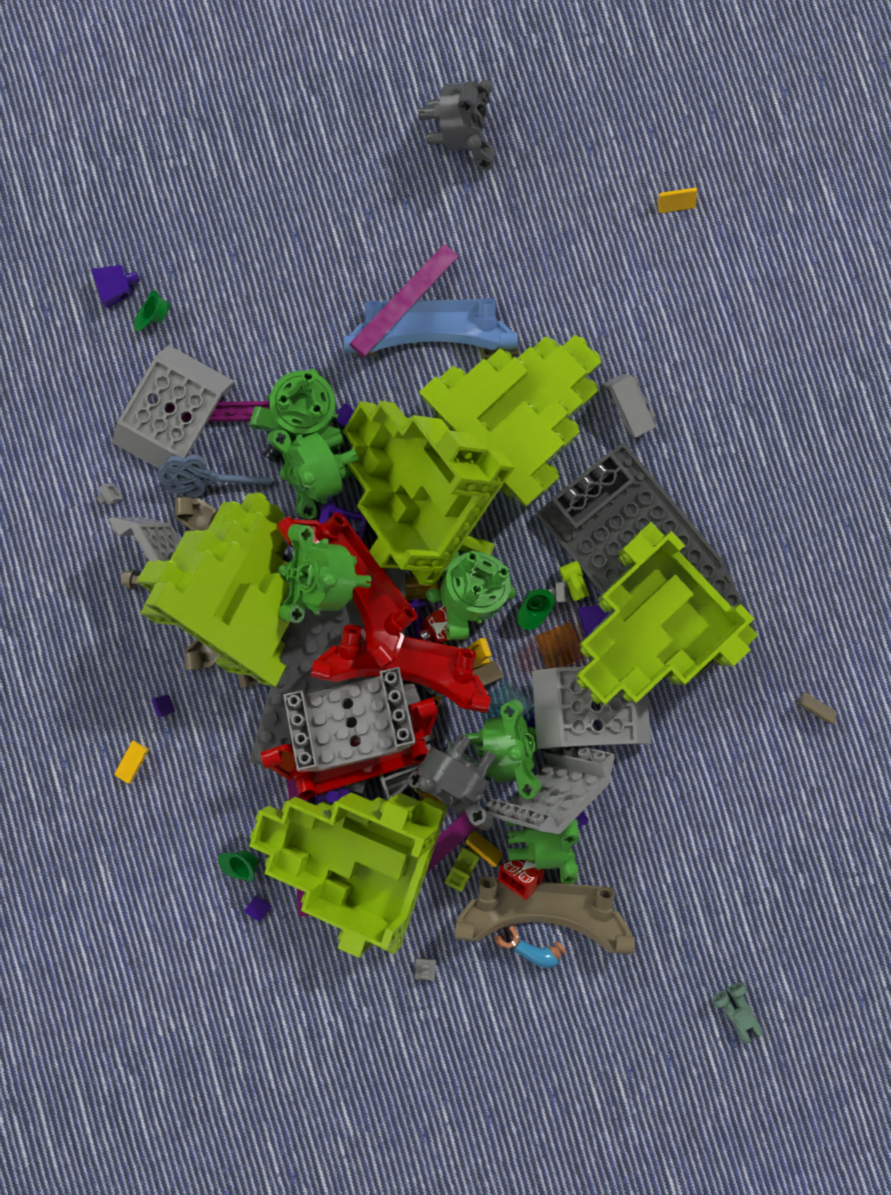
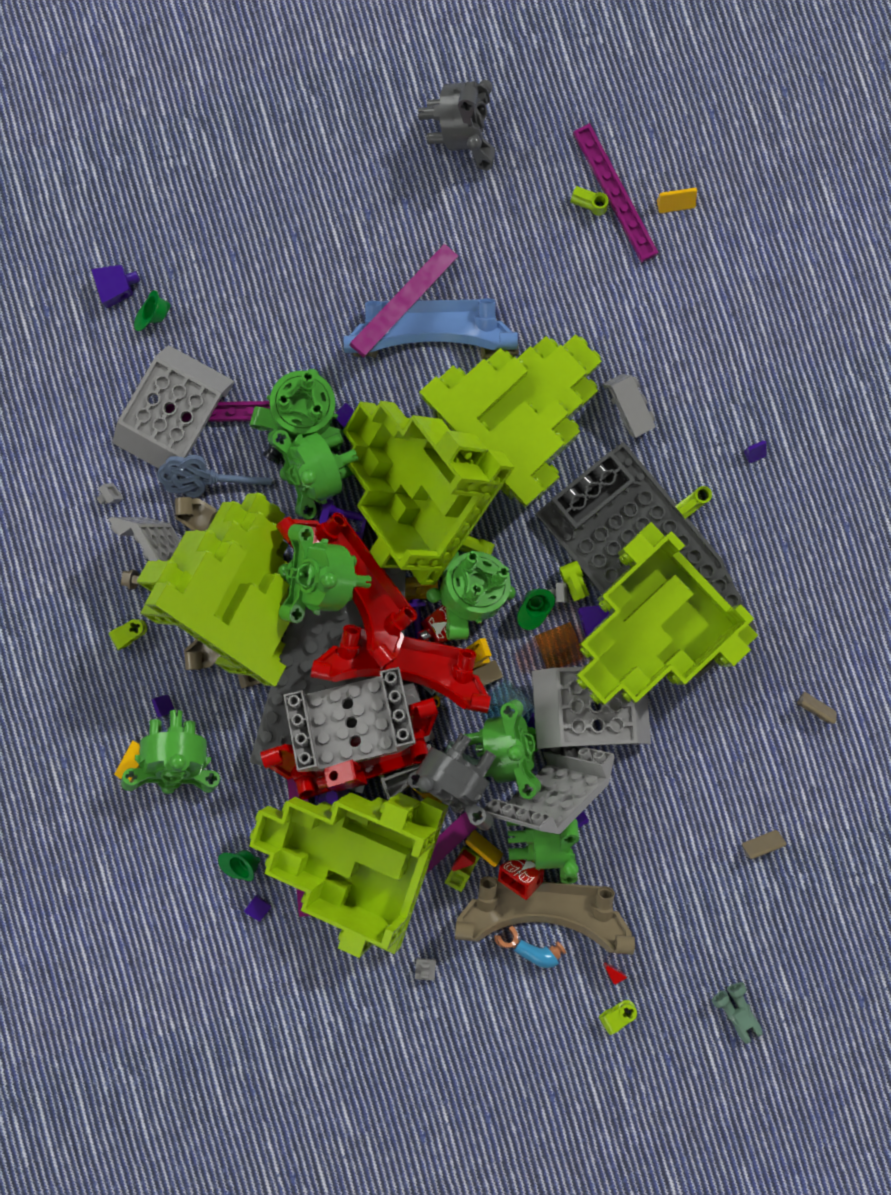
none -> lime piece [108,619,148,651]
none -> bright green piece [121,710,220,794]
none -> red torso [317,759,367,792]
none -> red slope [451,849,476,871]
none -> lime piece [570,186,609,216]
none -> magenta tile [573,123,659,263]
none -> lime piece [598,1000,637,1035]
none -> red slope [603,962,627,985]
none -> lime piece [675,486,712,519]
none -> dark tan slope [742,830,787,859]
none -> dark purple slope [744,440,767,463]

